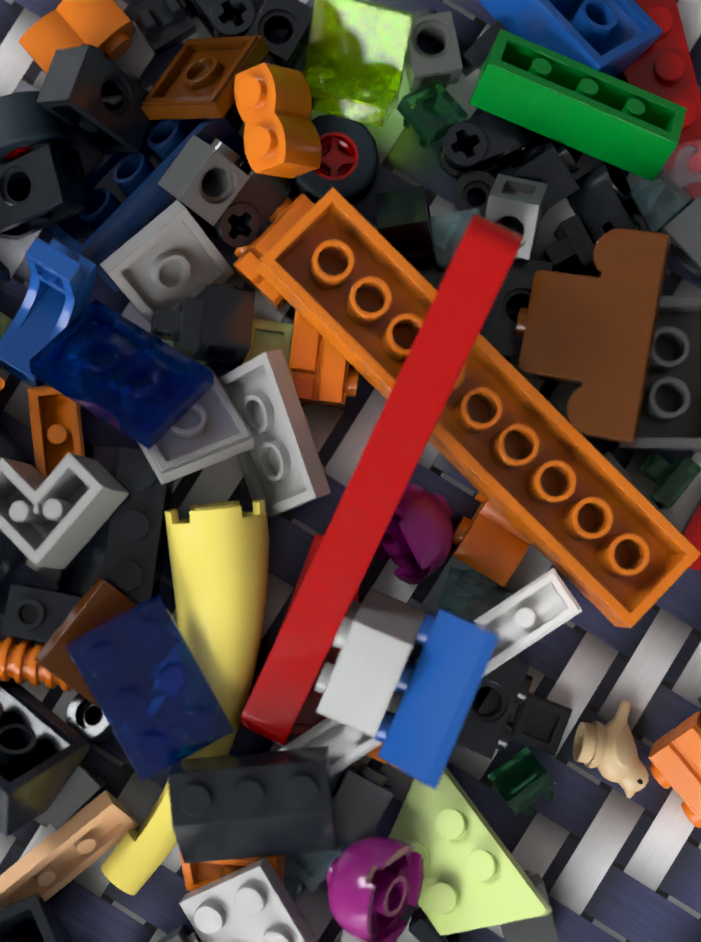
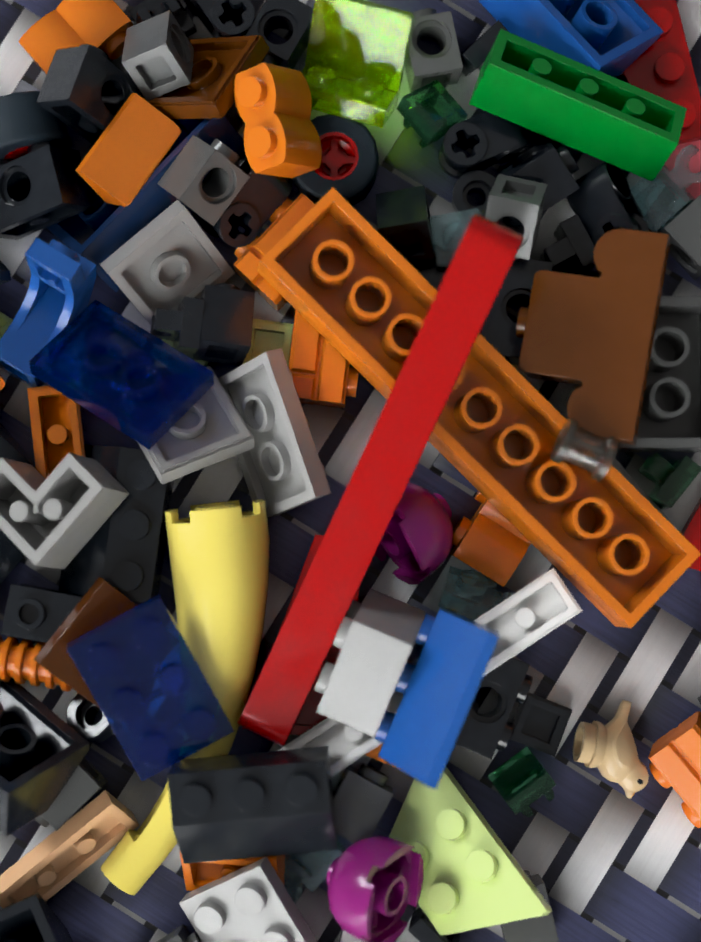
none -> orange slope [75,93,182,207]
none -> dark grey brick [121,10,195,101]
none -> clear smoke bush [550,418,619,482]

